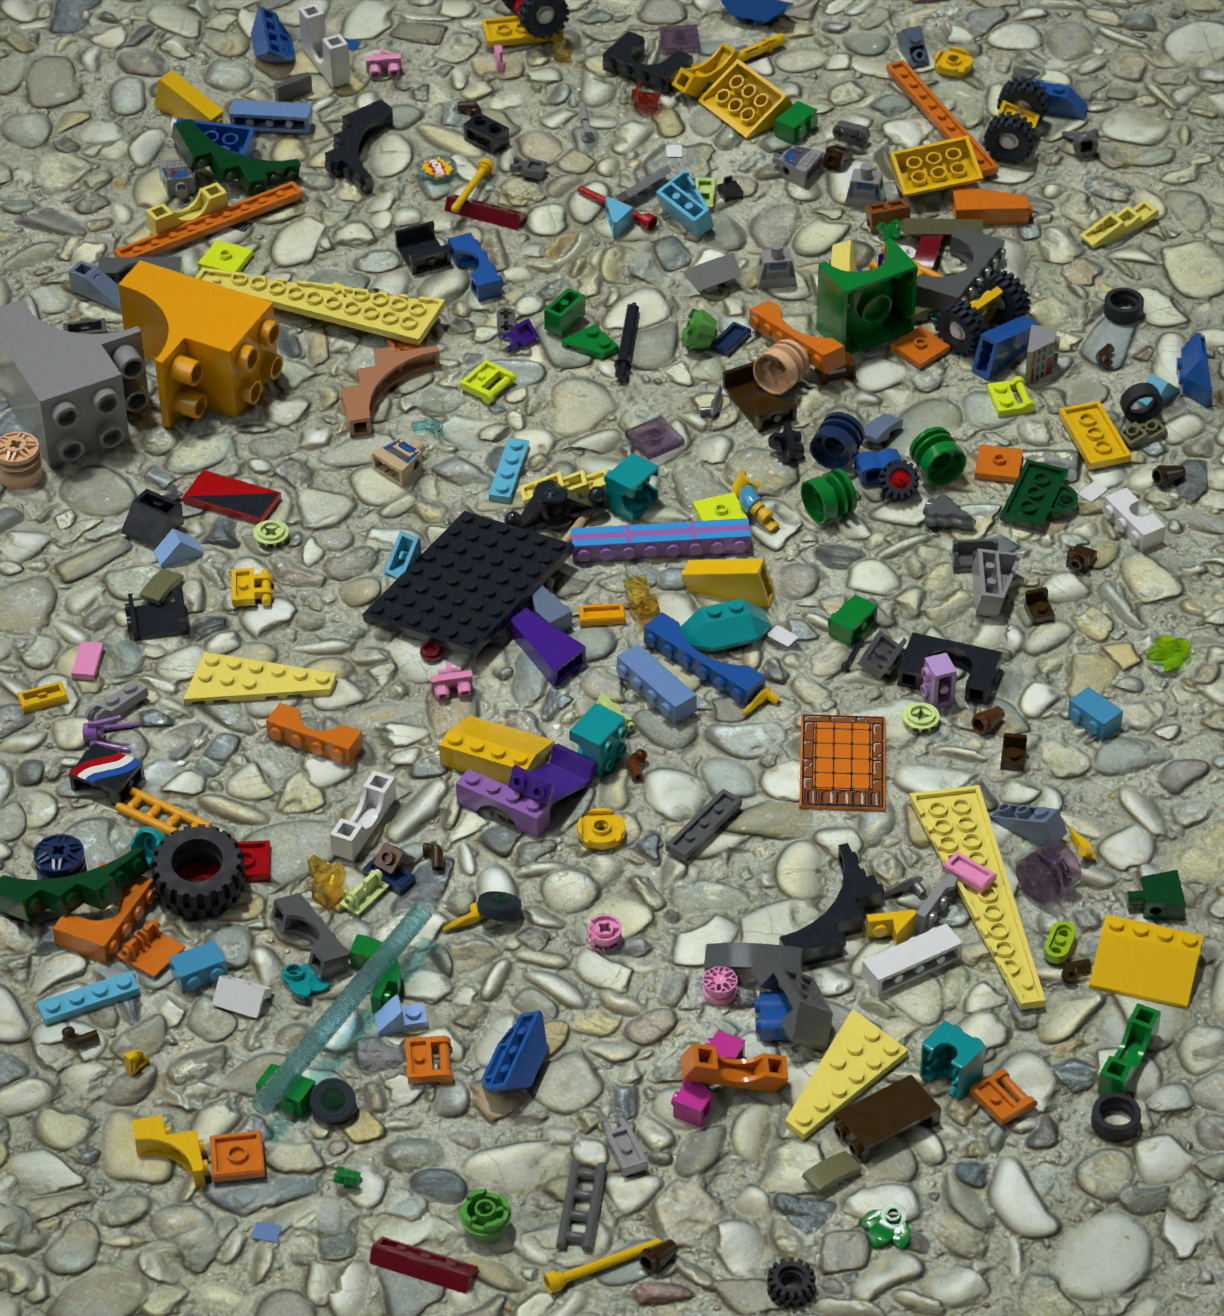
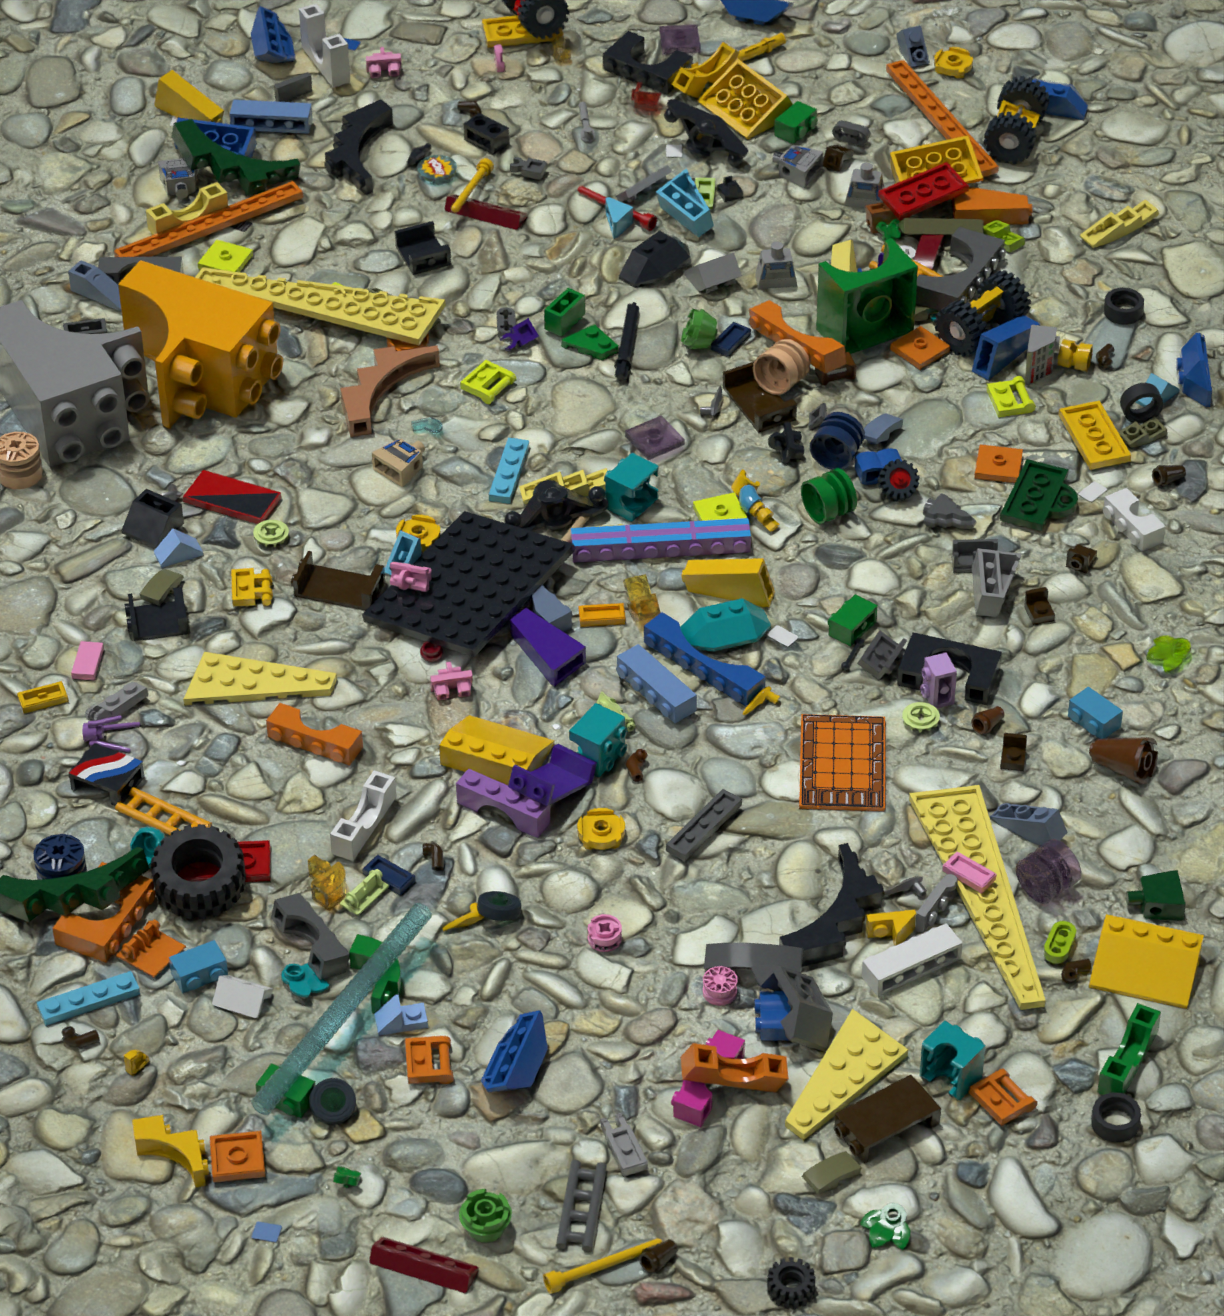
reddish brown bracket [374,842,415,874] -> none
blue arch [448,232,504,302] -> none
green wheel [909,427,967,485] -> none
dark grey piece [1061,128,1099,157] -> none
yellow bar [1069,827,1096,860] -> none
none -> dark brown panel [291,551,385,611]
none -> bright pink hips [390,562,431,592]
none -> yellow plate [396,515,441,552]
none -> black piece [407,143,432,165]
none -> black wedge [619,230,690,288]
none -> black piece [664,99,748,167]
none -> dark grey slope [808,403,827,430]
none -> red tile [878,162,969,220]
none -> lime slope [983,220,1025,252]
none -> yellow wheel [1057,339,1093,372]
none -> reddish brown cone [1089,737,1158,784]

